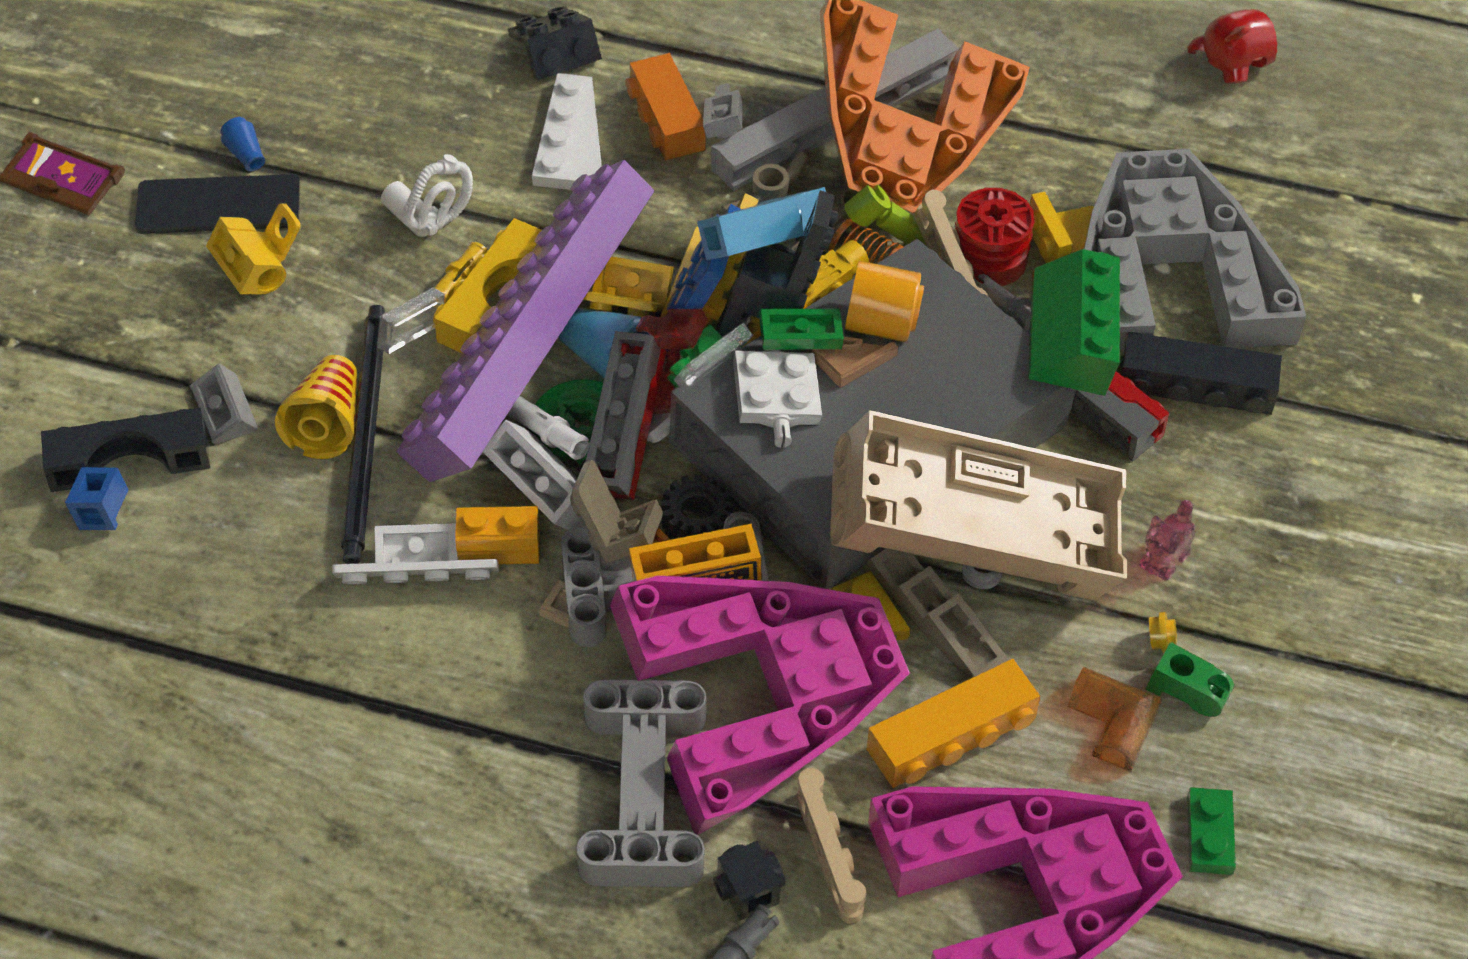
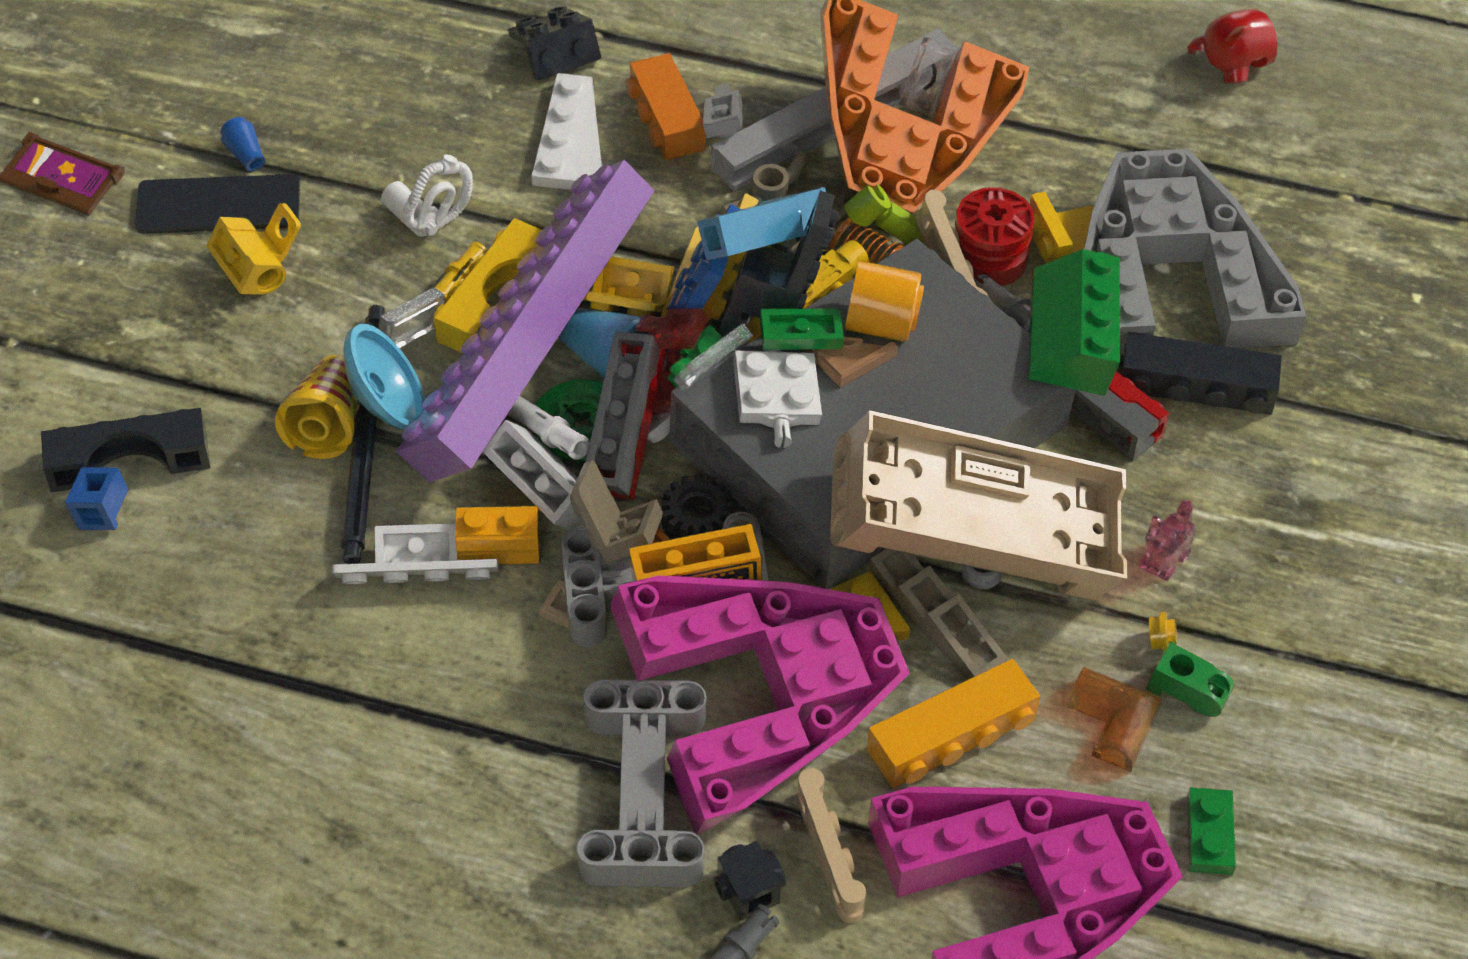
light grey slope [190,364,258,444] -> none
none -> medium azure dish [343,324,426,430]
none -> clear tile [899,38,957,118]

